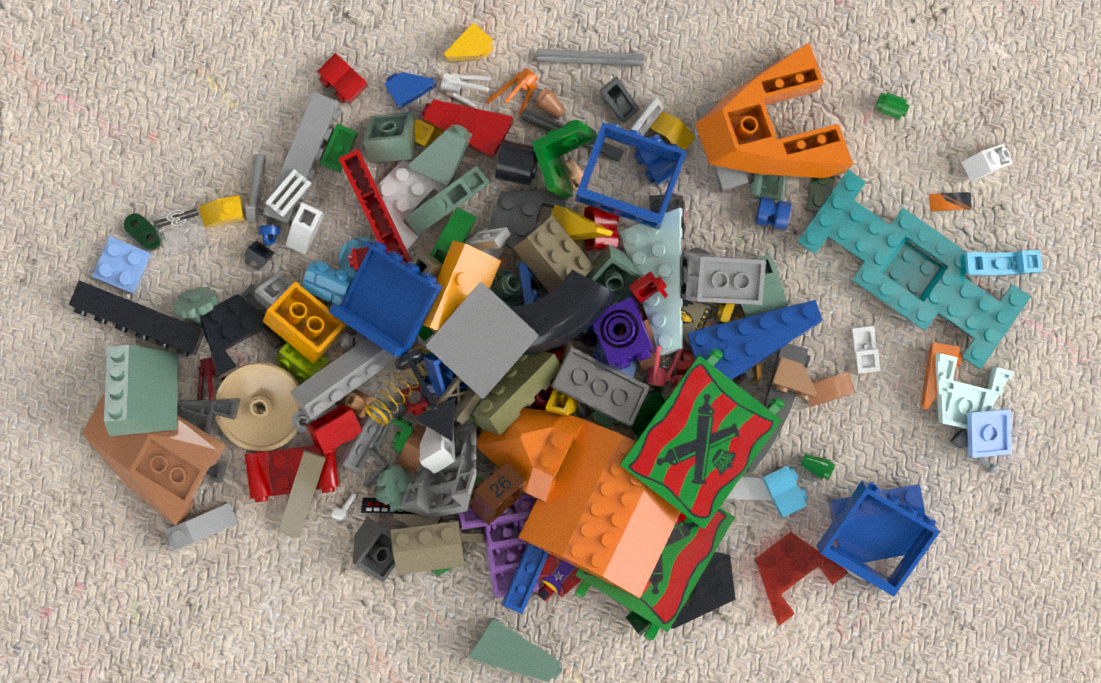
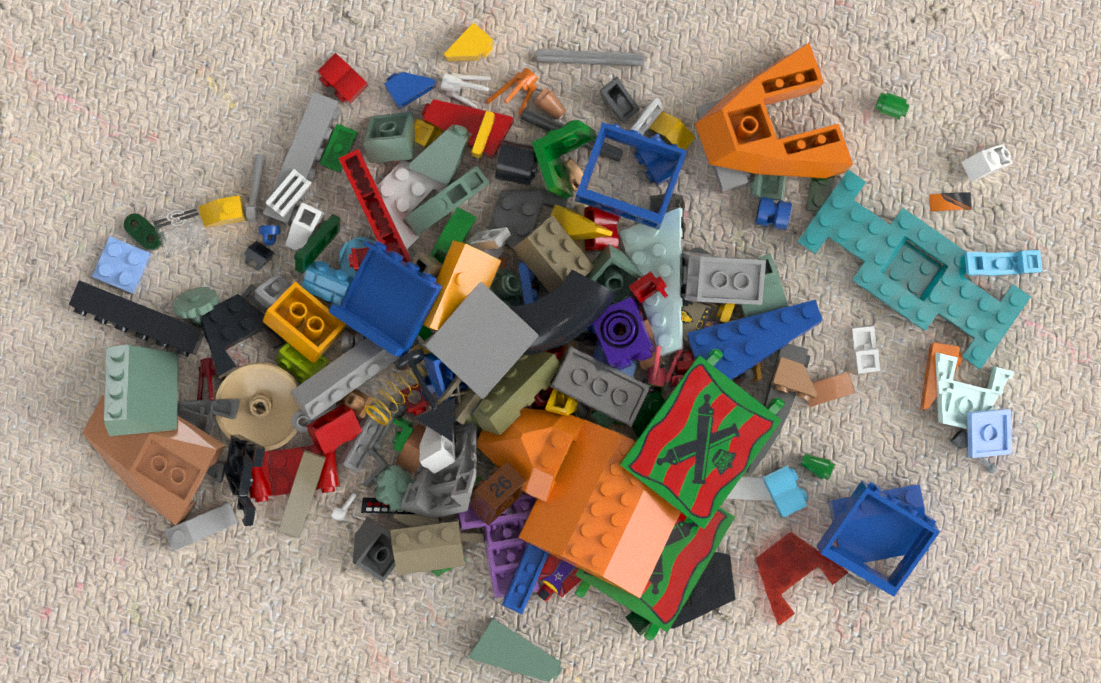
none -> black wing [225,434,265,526]
none -> dark green plate [294,214,340,274]
none -> yellow tile [472,110,495,158]

